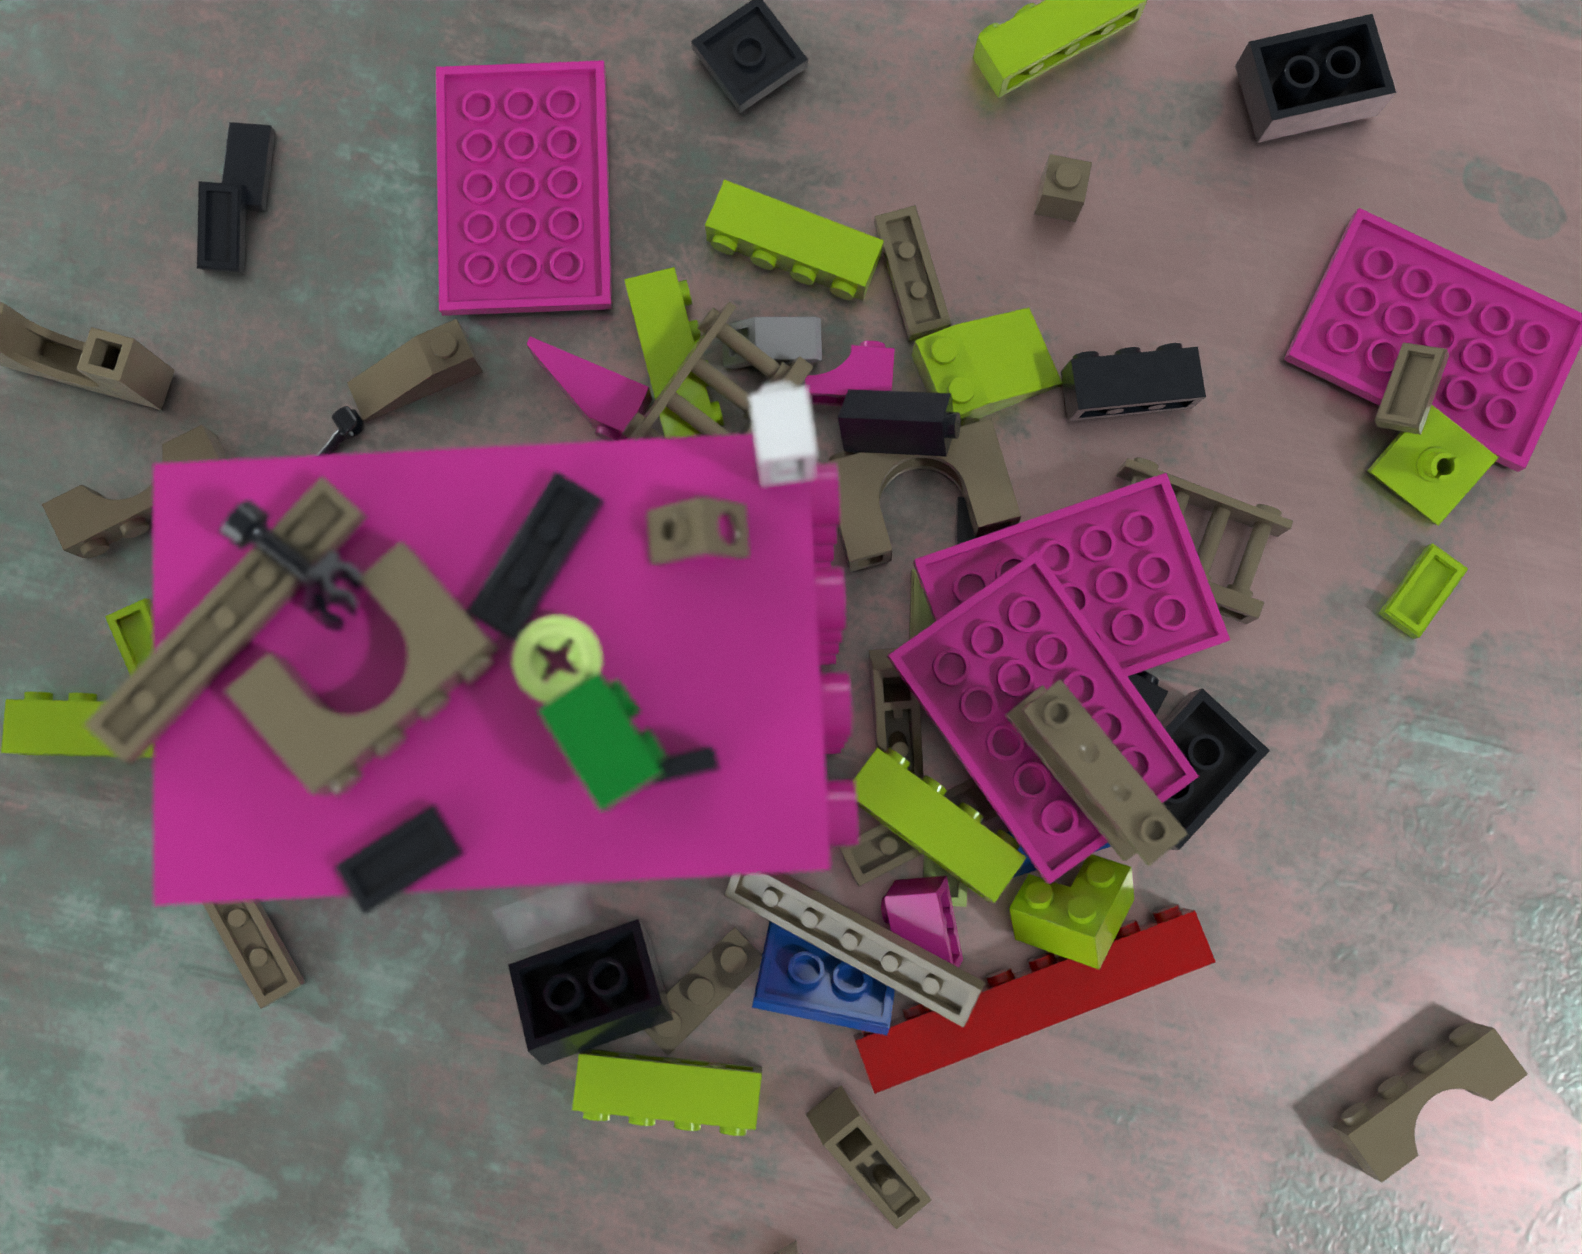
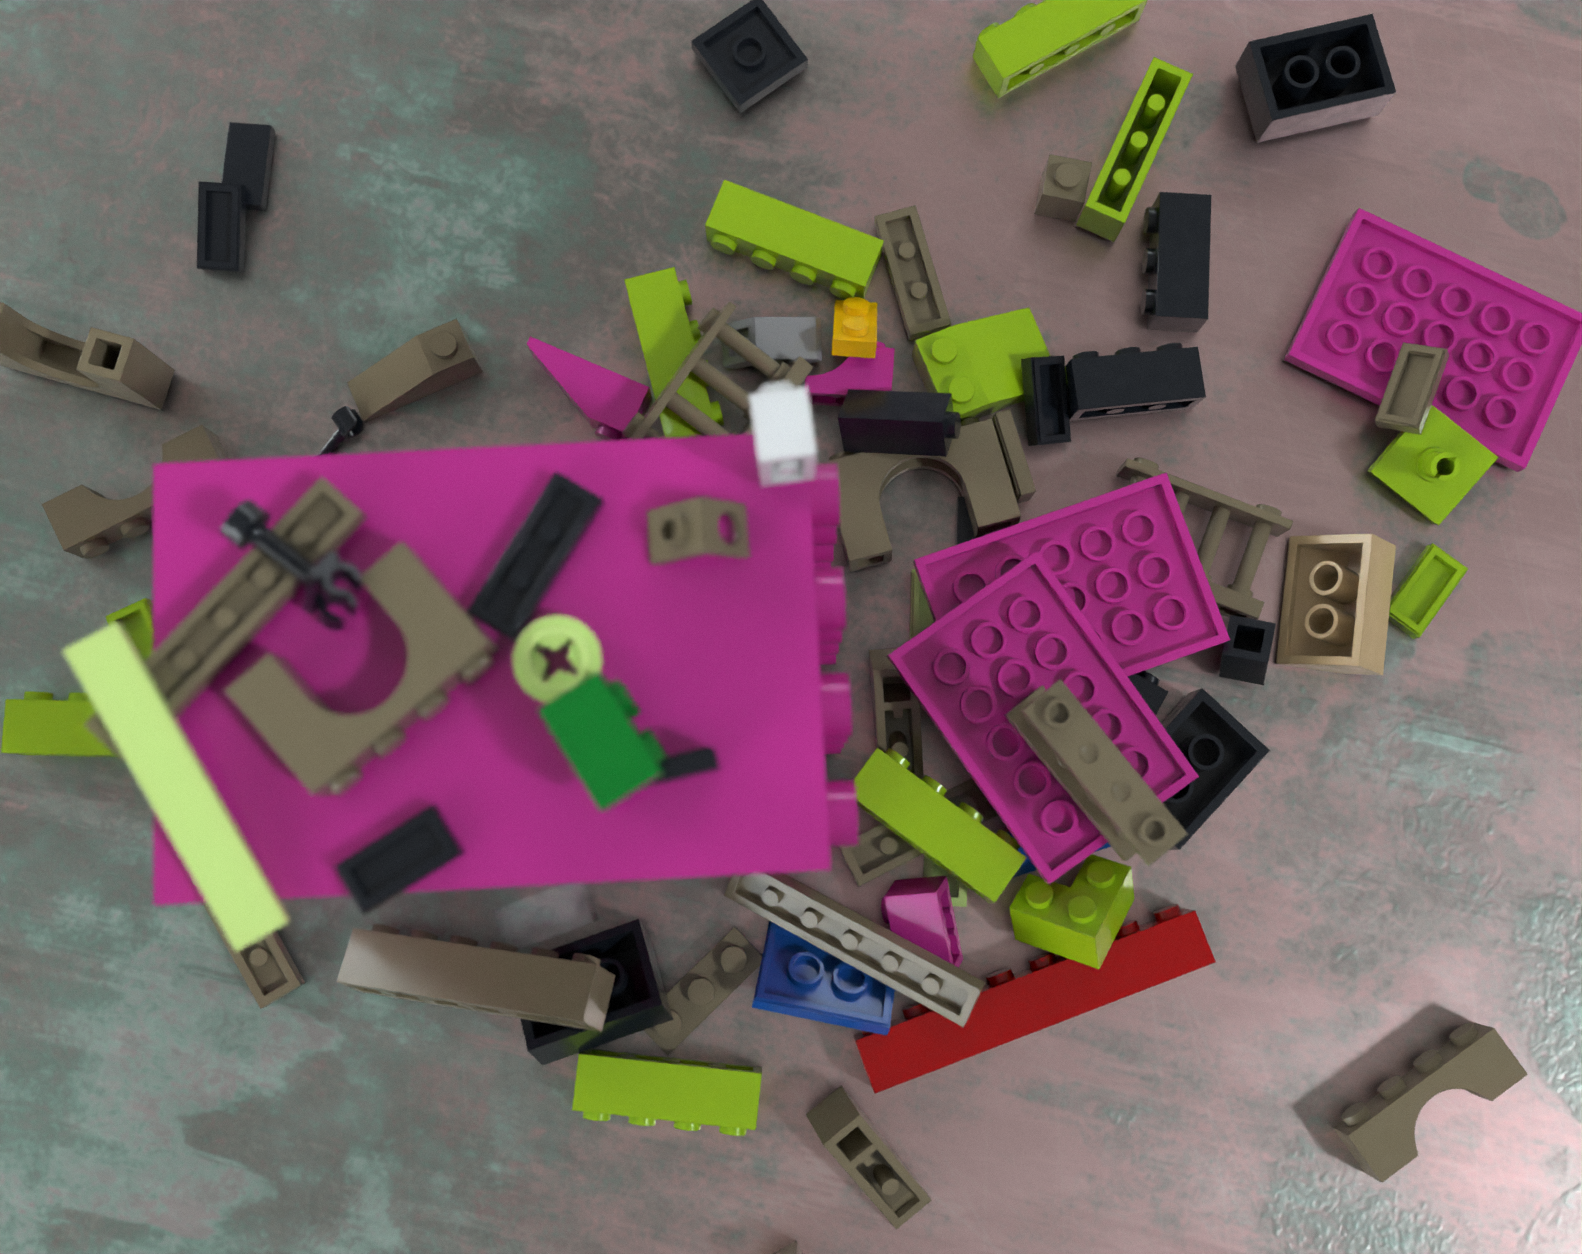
dark pink plate [436,60,612,316] -> none
none -> yellowish green tile [62,622,291,952]
none -> dark tan brick [337,924,615,1032]
none -> yellow plate [831,297,877,359]
none -> dark tan tile [992,409,1036,504]
none -> black tile [1021,355,1071,446]
none -> lime brick [1076,57,1193,242]
none -> black brick [1141,192,1211,332]
none -> black brick [1219,615,1276,685]
none -> tan slope [1276,534,1396,675]

